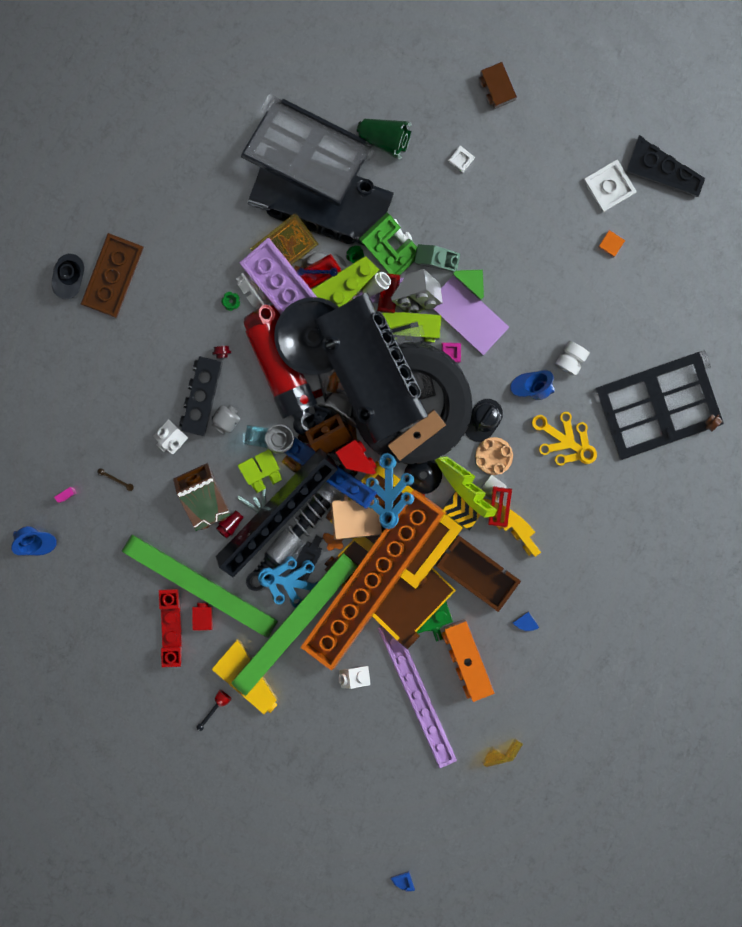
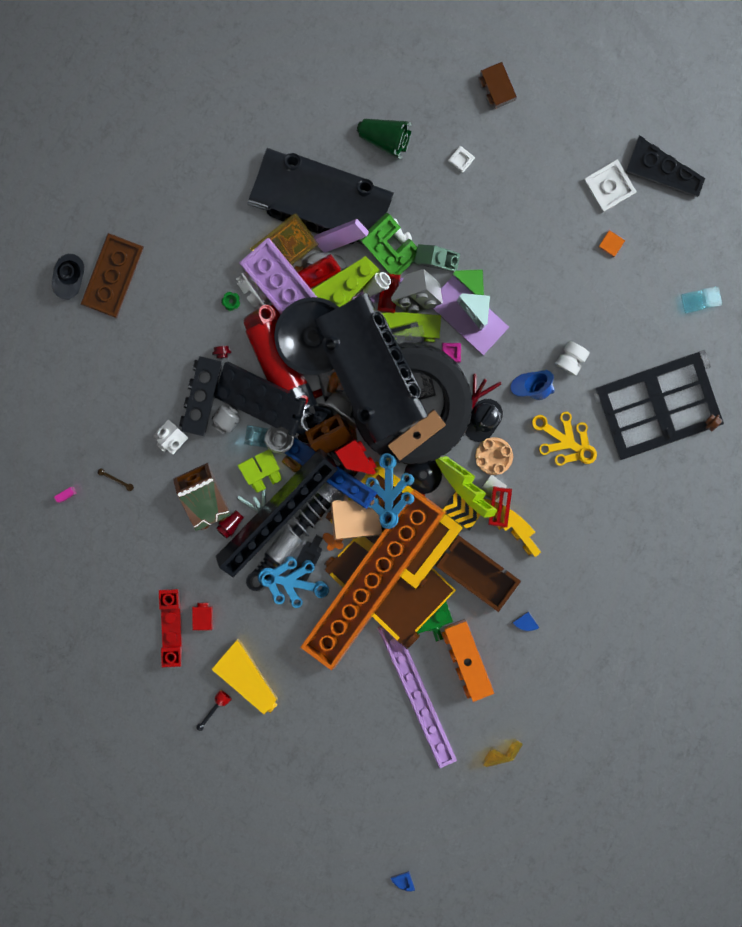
blue piece [11,526,57,555] -> none
bright green beam [122,534,278,638] -> none
bright green beam [231,553,358,696] -> none
clear door [241,94,374,207] -> none
clear blue hinge [297,268,338,276] -> none
white bracket [339,666,370,689] -> none
green plate [346,245,364,263] -> none
none -> black hinge [214,361,306,436]
none -> lavender tile [313,219,369,253]
none -> light aqua slope [457,293,490,330]
none -> dark red plant [472,374,502,410]
none -> clear light blue slope [681,287,723,313]

